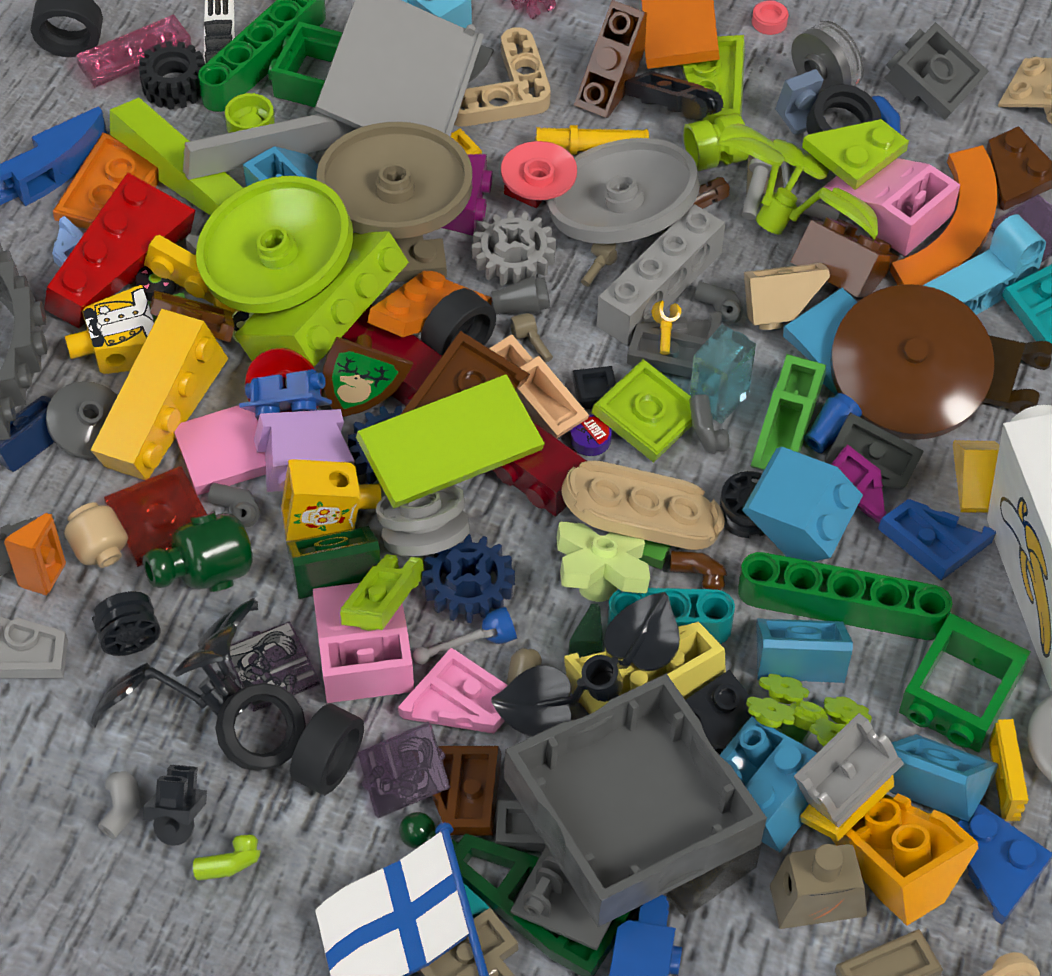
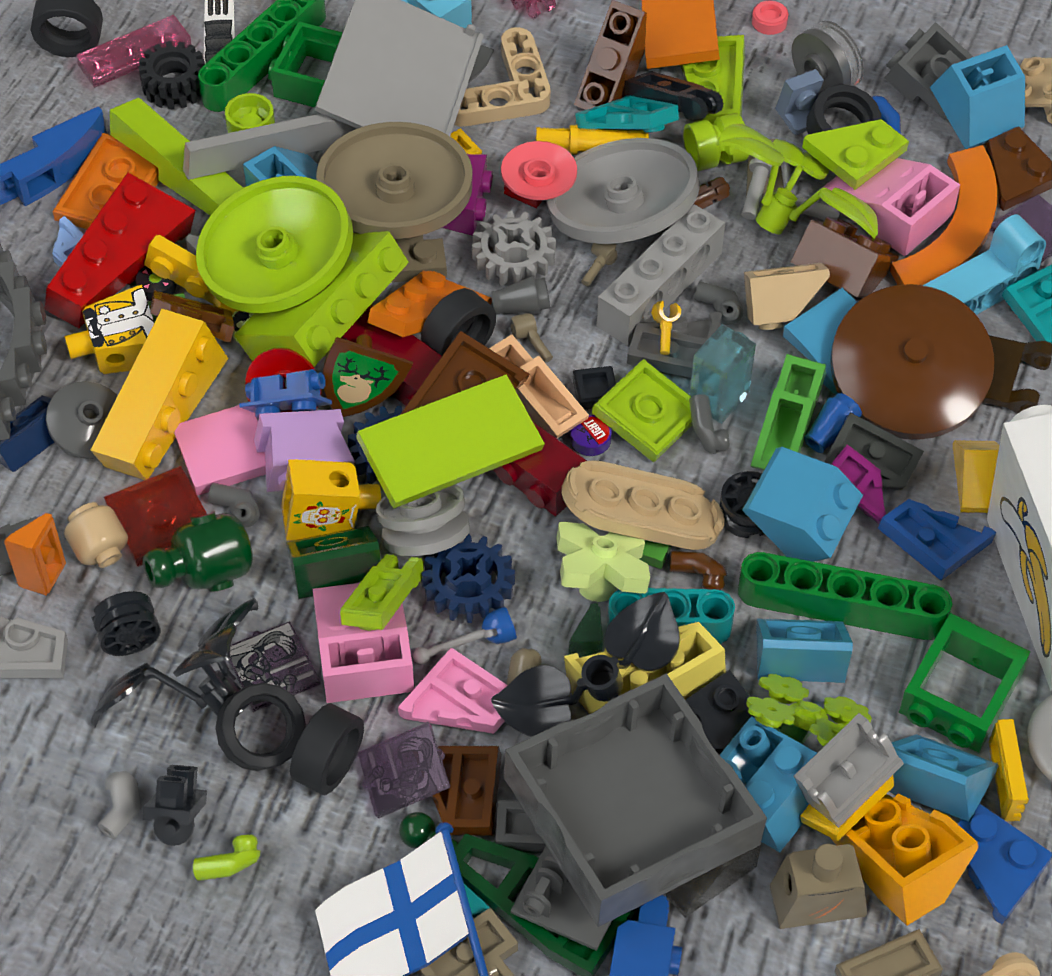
none -> teal wing [575,96,679,132]
none -> dark azure slope [930,45,1025,149]

